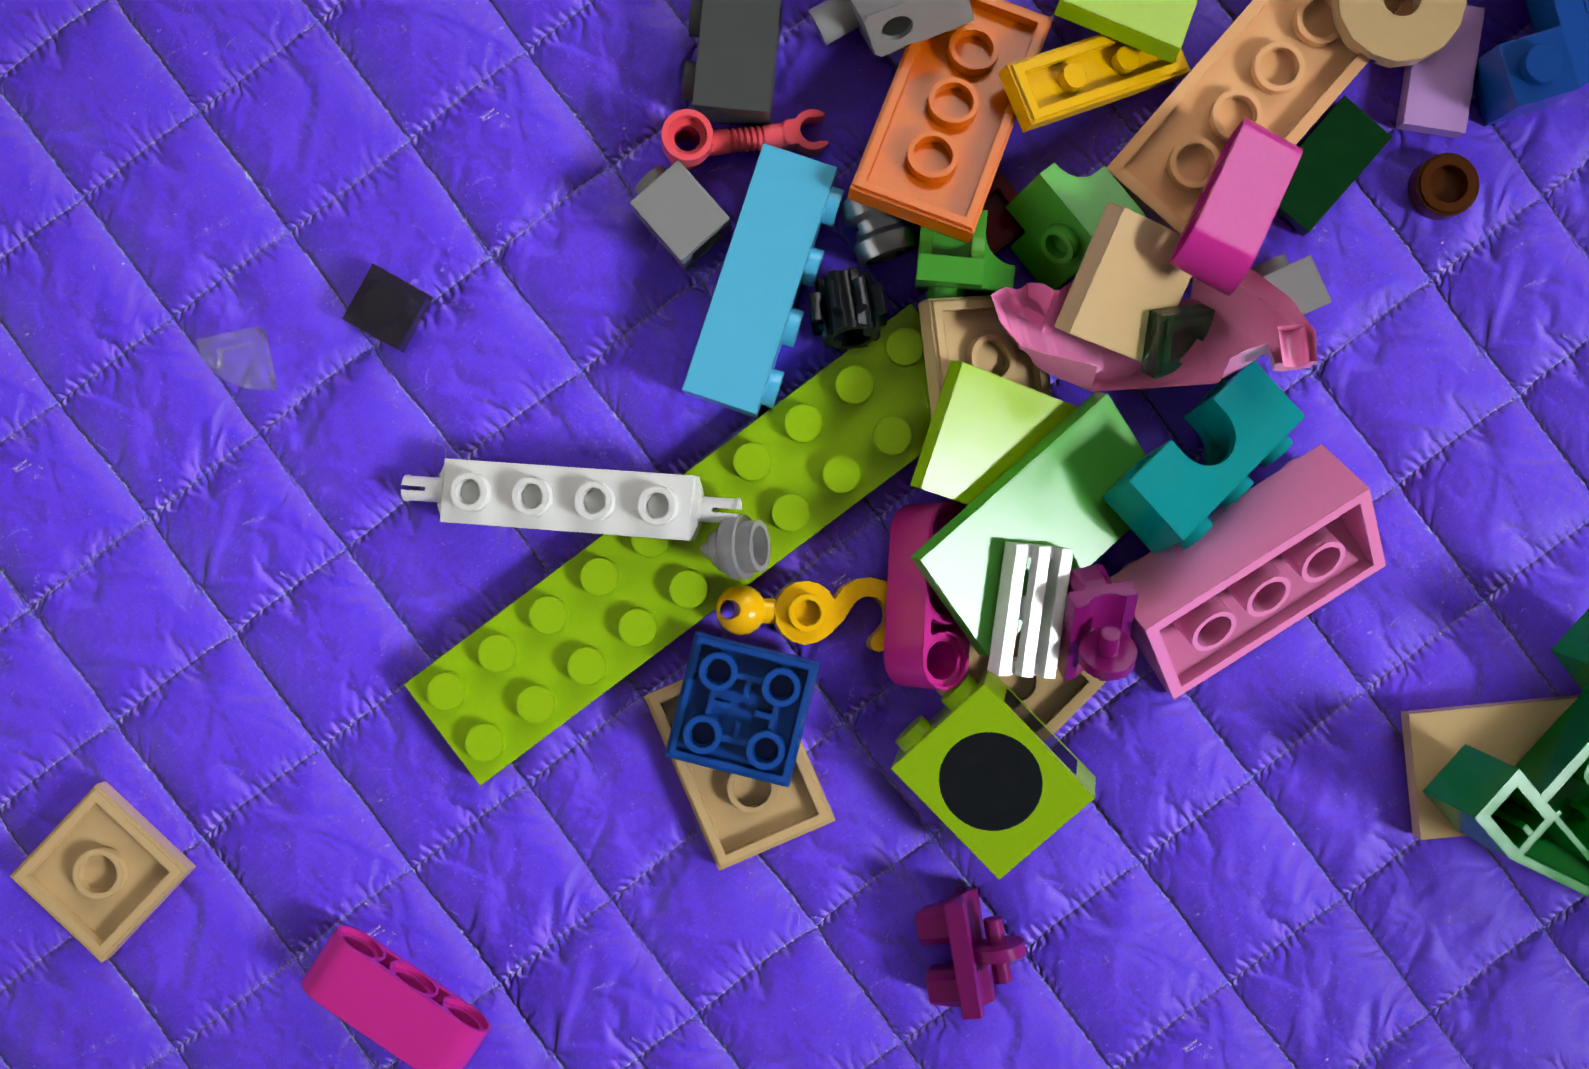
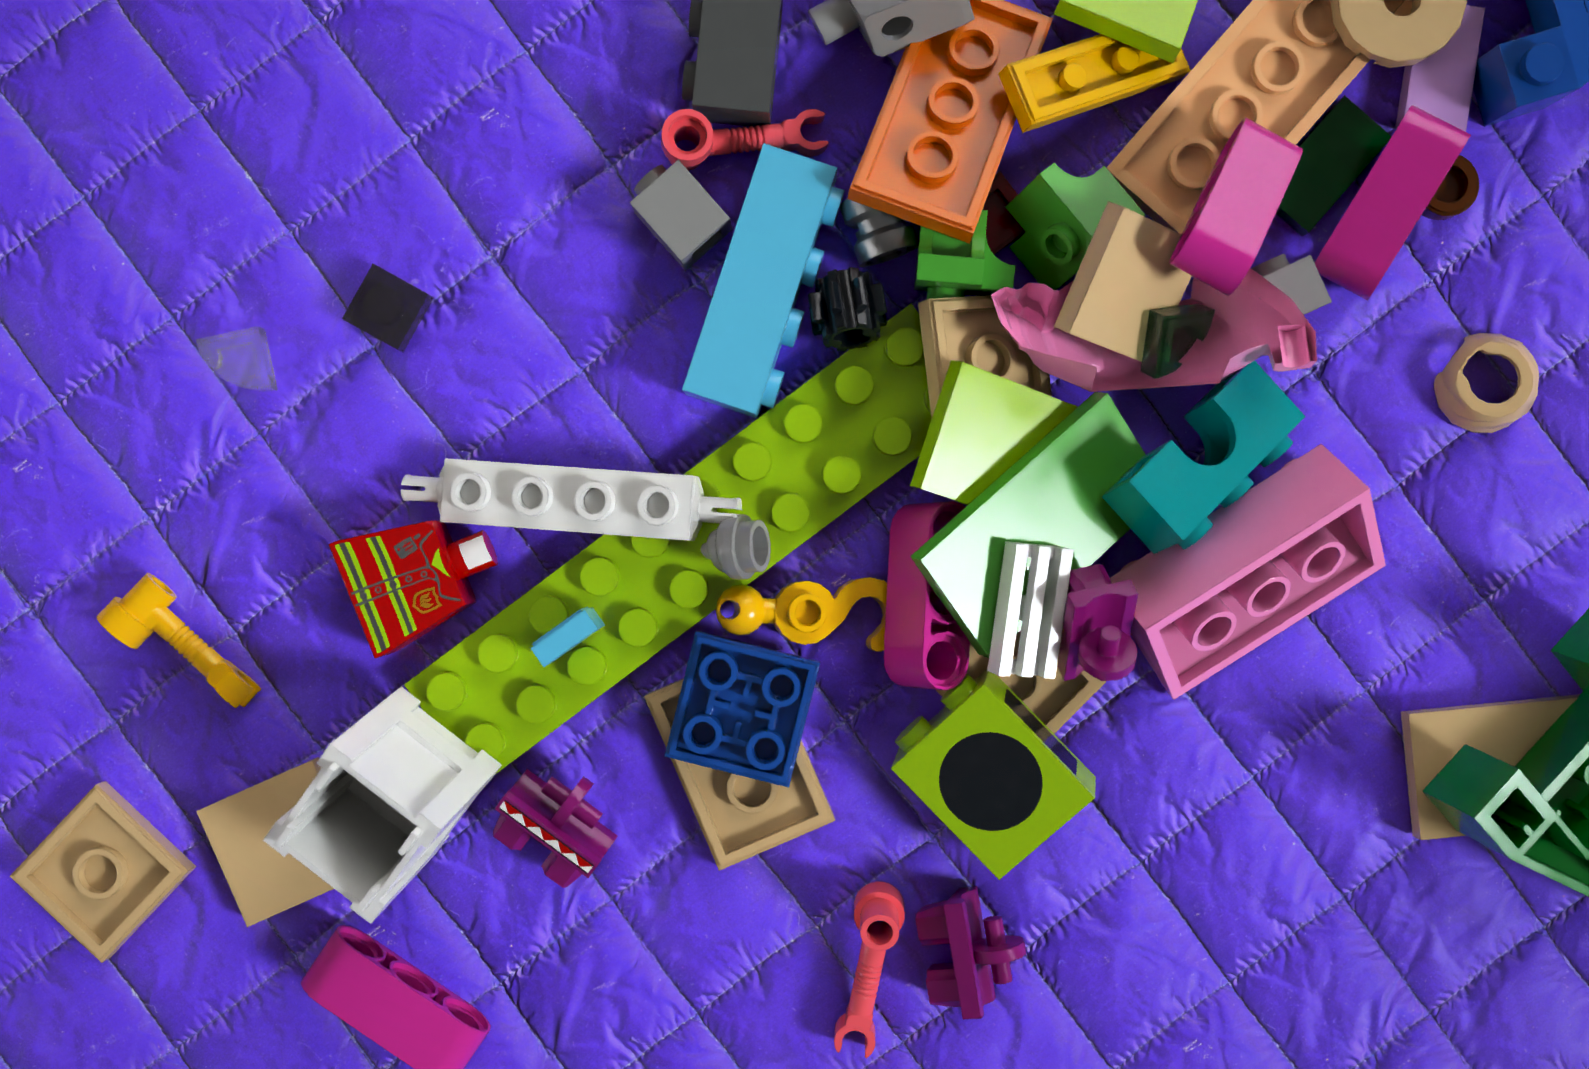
none -> yellow brick [96,573,261,708]
none -> tan tile [196,757,334,927]
none -> white container [263,686,502,924]
none -> red torso [328,520,498,658]
none -> magenta hips [493,769,618,888]
none -> medium azure tile [530,606,605,667]
none -> coral brick [834,881,905,1058]
none -> dark pink beam [1314,105,1471,301]
none -> tan piece [1434,333,1539,433]

